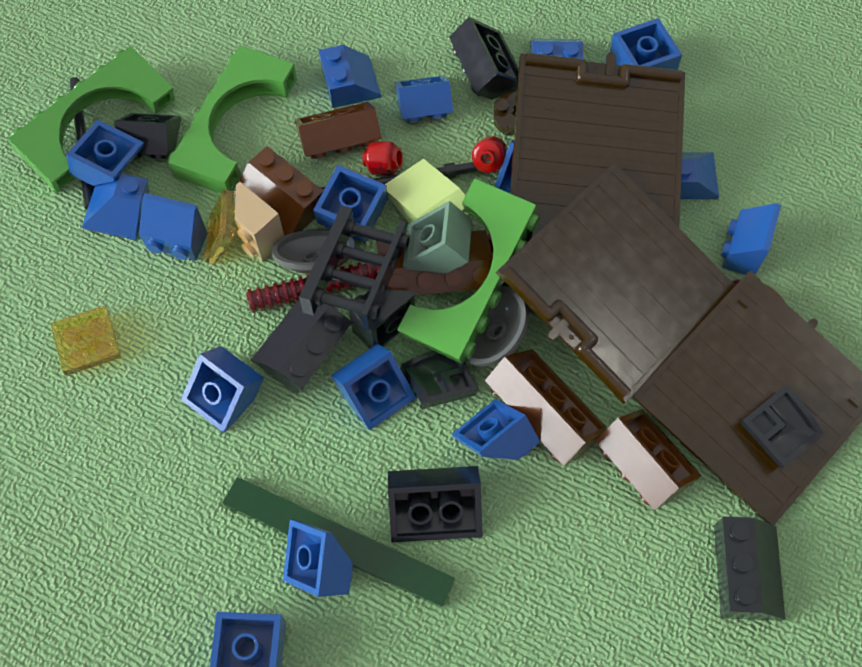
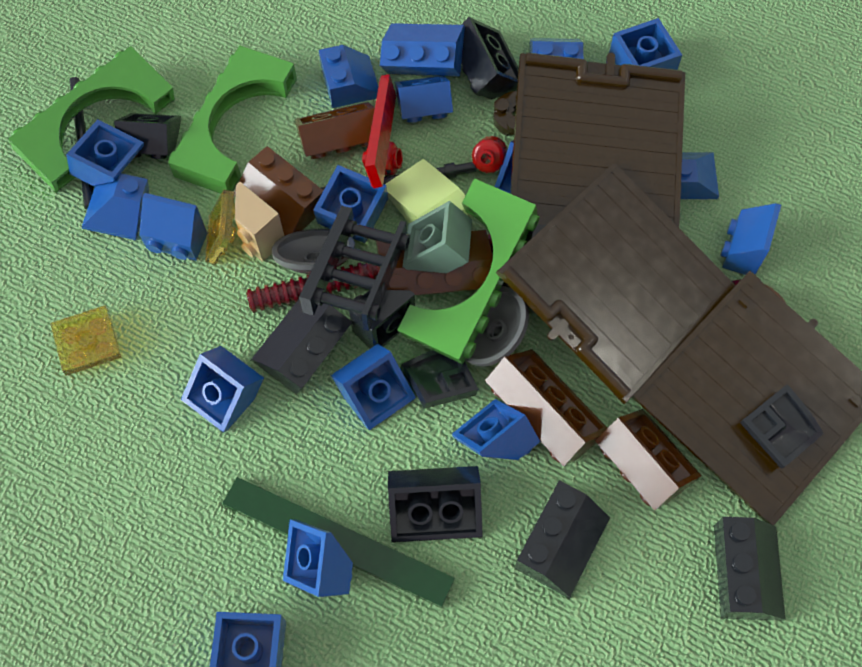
none -> red tile [365,74,397,188]
none -> blue slope [380,23,465,76]
none -> black slope [514,480,610,599]

